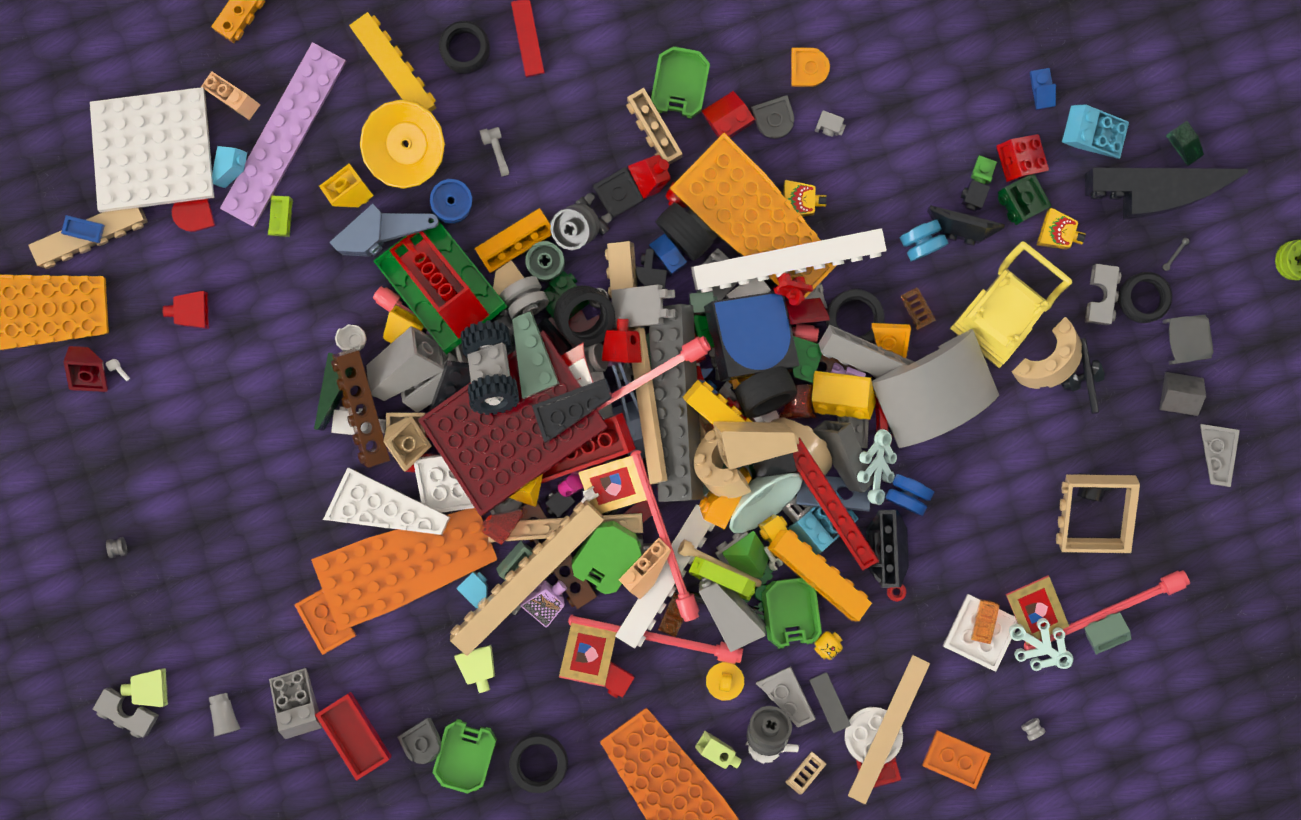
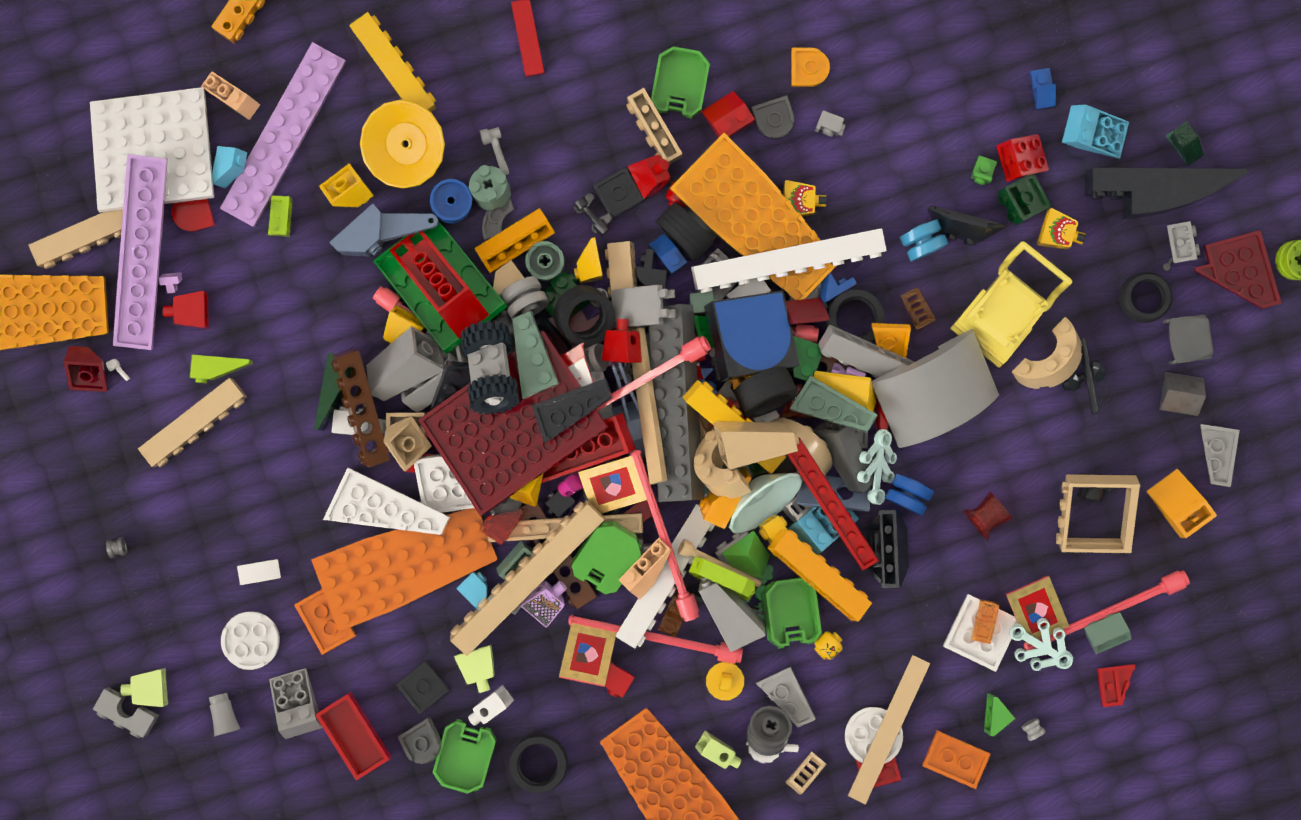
blue tile [61,215,105,244] -> none
white hair [335,324,367,351] -> none
black tyre [439,21,490,74] -> none
dark grey wheel [550,203,599,250] -> none
white hand [581,486,599,503] -> none
black slope [753,453,797,477] -> none
white hand [764,546,783,571] -> none
red hips [774,273,813,306] -> none
dark grey tile [809,672,851,734] -> none
red plate [887,584,906,601] -> none
black brick [960,180,990,212] -> none
light grey arch [1085,264,1121,325] -> none
none -> lavender plate [113,154,168,350]
none -> tan brick [138,378,247,468]
none -> lavender tile [159,272,182,293]
none -> lime slope [190,355,253,383]
none -> white tile [221,611,280,670]
none -> white slope [237,559,281,585]
none -> black tile [396,660,450,715]
none -> white torso [468,685,514,726]
none -> sand green brick [469,165,511,210]
none -> dark grey tile [482,198,515,241]
none -> yellow slope [574,238,603,283]
none -> sand green wing [790,376,877,432]
none -> blue slope [819,273,857,303]
none -> clear red hat [962,492,1013,541]
none -> bright green slope [984,693,1015,736]
none -> red wing [1097,664,1135,707]
none -> light orange slope [1146,469,1217,538]
none -> light grey bracket [1167,221,1200,264]
none -> dark red wing [1193,230,1281,309]

